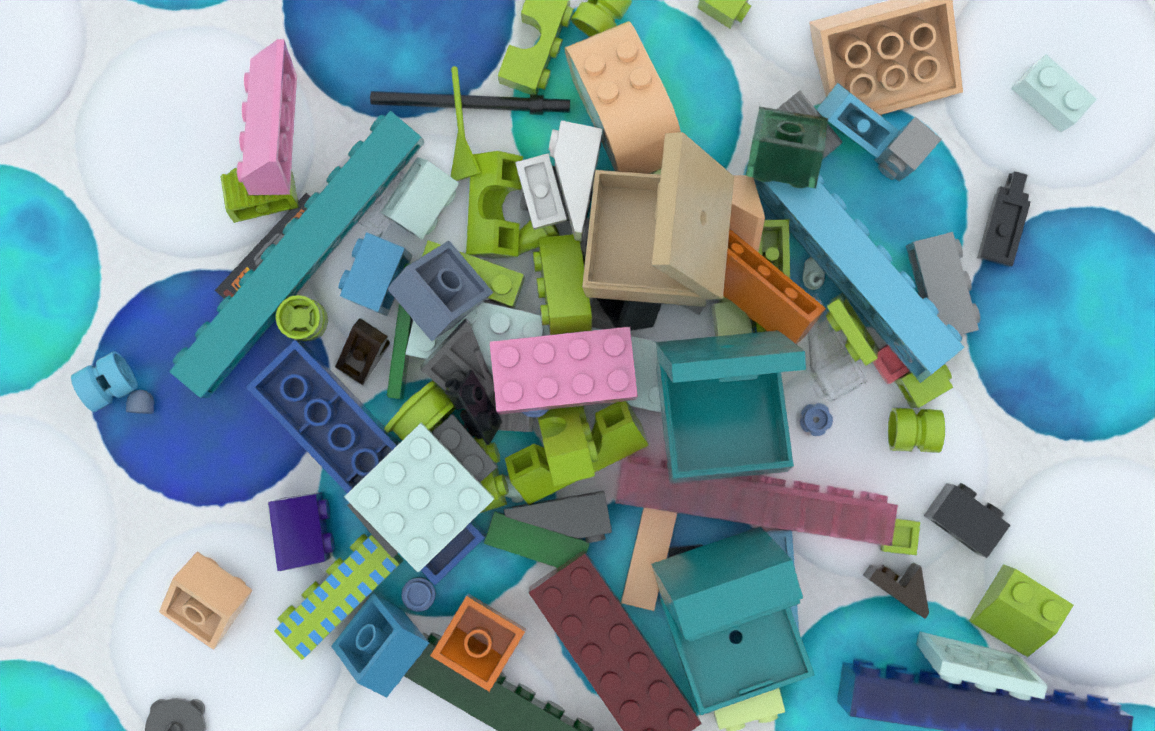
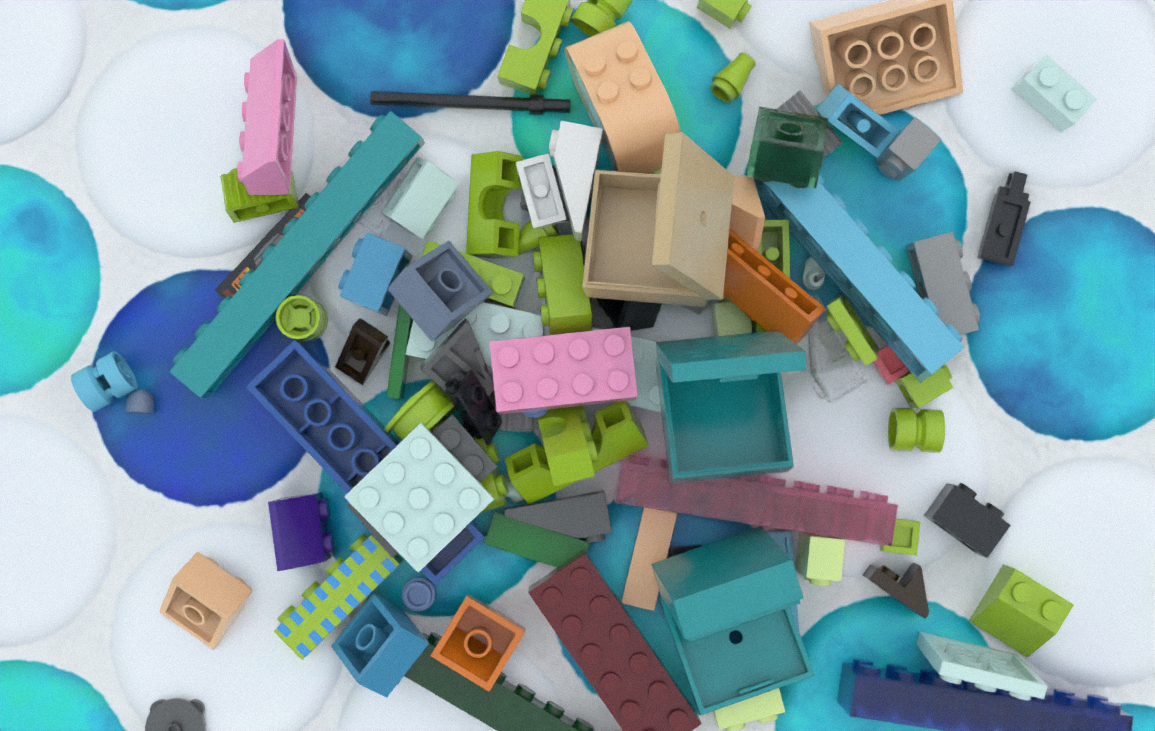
lime piece [450,66,481,181] -> none
medium blue plate [800,403,833,436] -> none
none -> lime cone [710,52,756,103]
none -> yellowish green brick [796,530,845,586]

